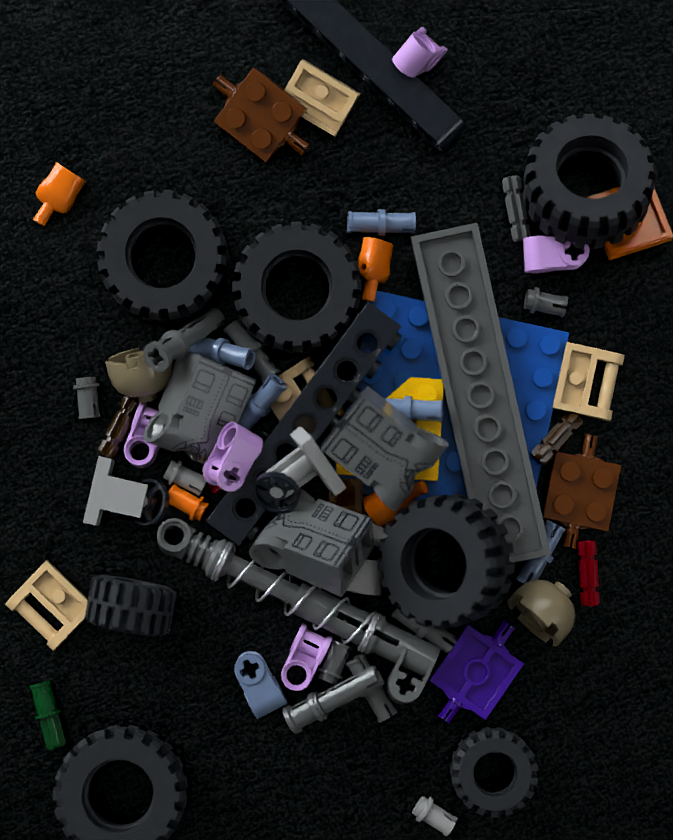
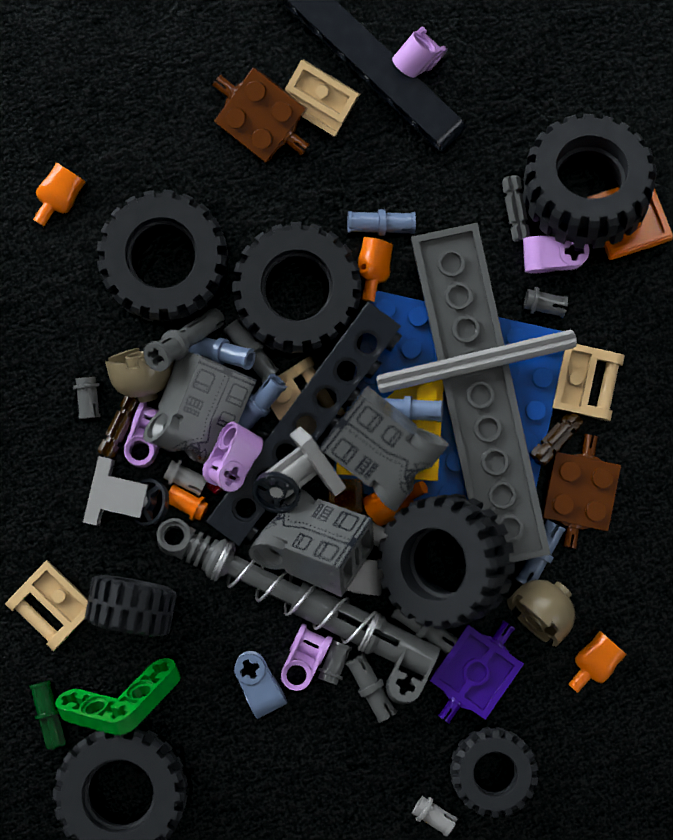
dark grey pin [282,665,384,734] -> none
dark red axle [577,540,600,607] -> none
none -> green beam [55,658,181,735]
none -> light grey axle [376,330,577,393]
none -> orange piece [568,631,627,693]

